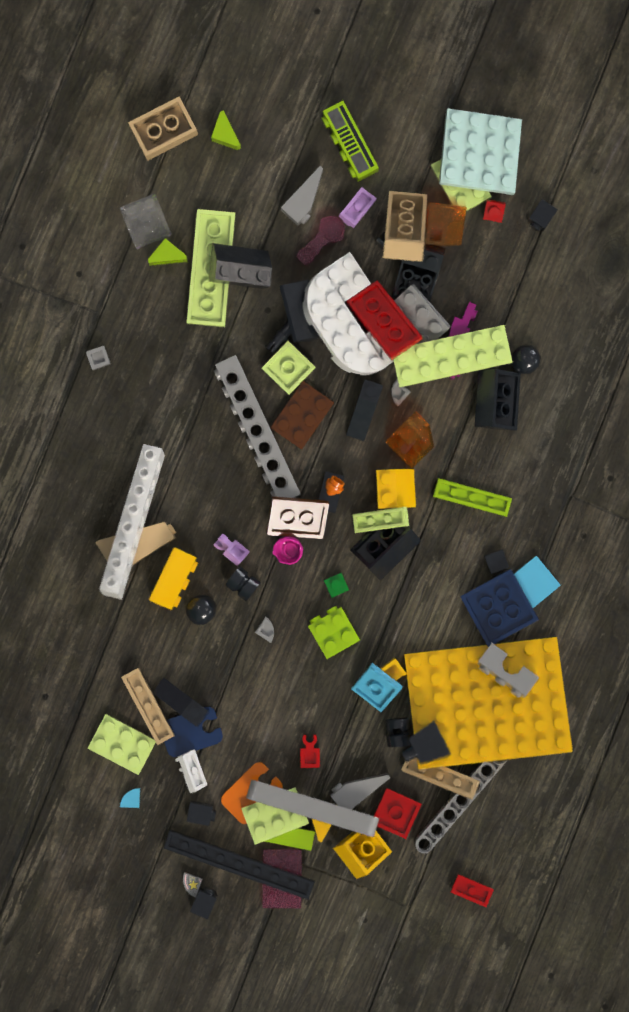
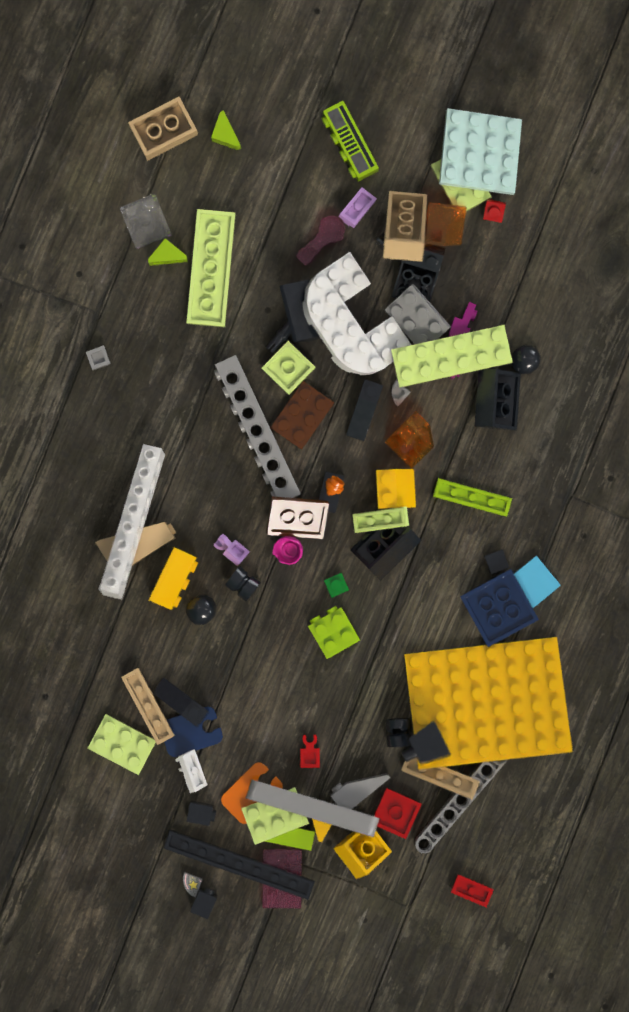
medium azure tile [120,788,140,808] -> none
slope [209,243,272,289] -> none
light grey tile [255,617,274,643] -> none
light grey slope [281,166,323,226] -> none
red tile [346,280,423,361] -> none
medium azure tile [351,663,403,712] -> none
yellow panel [380,658,407,681] -> none
light grey arch [477,643,539,698] -> none
black brick [528,199,558,231] -> none

